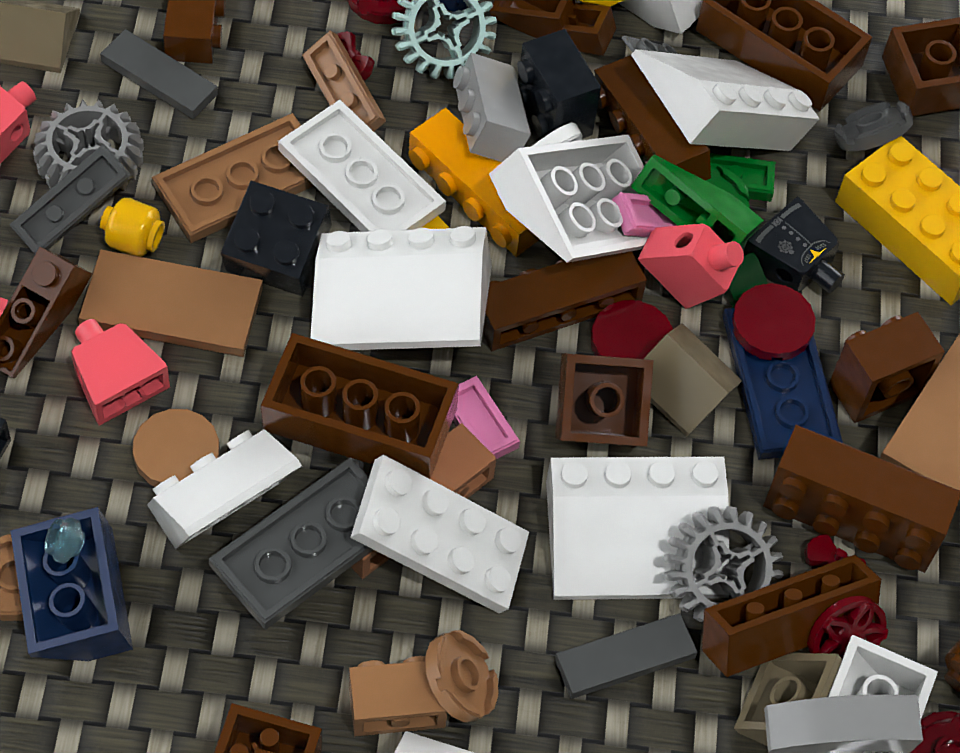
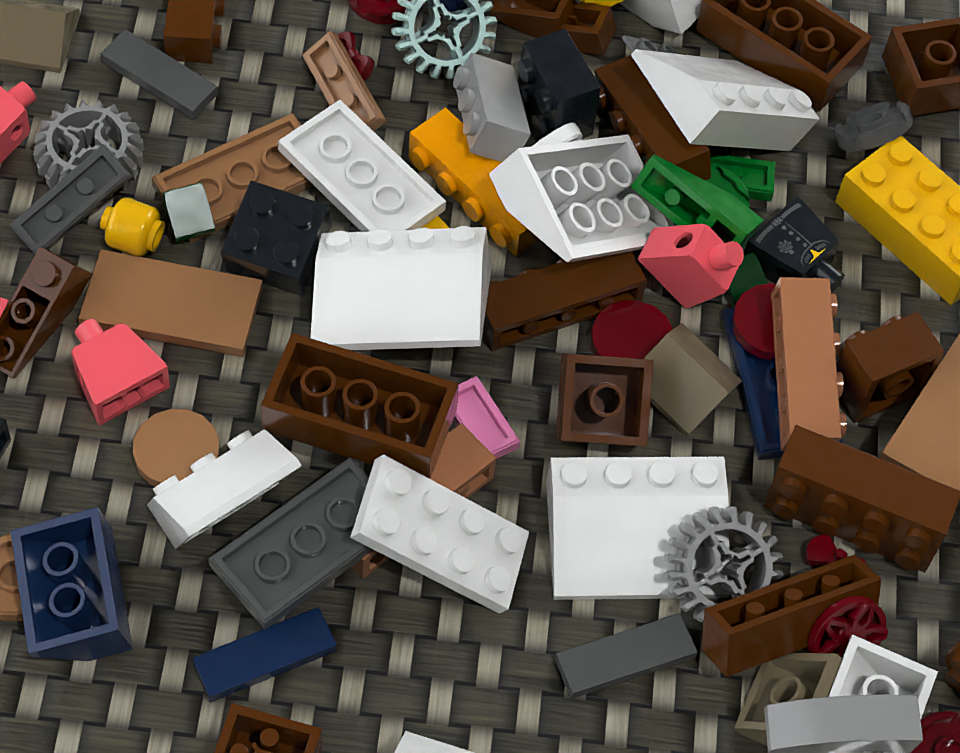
clear light blue plate [44,517,85,564] -> none
medium nougat brick [349,656,447,737] -> none
medium nougat tile [425,630,499,722] -> none
bright pink tile [612,192,677,237] -> none
none -> slope [163,183,215,241]
none -> dark blue tile [192,607,337,703]
none -> nougat brick [771,277,847,451]

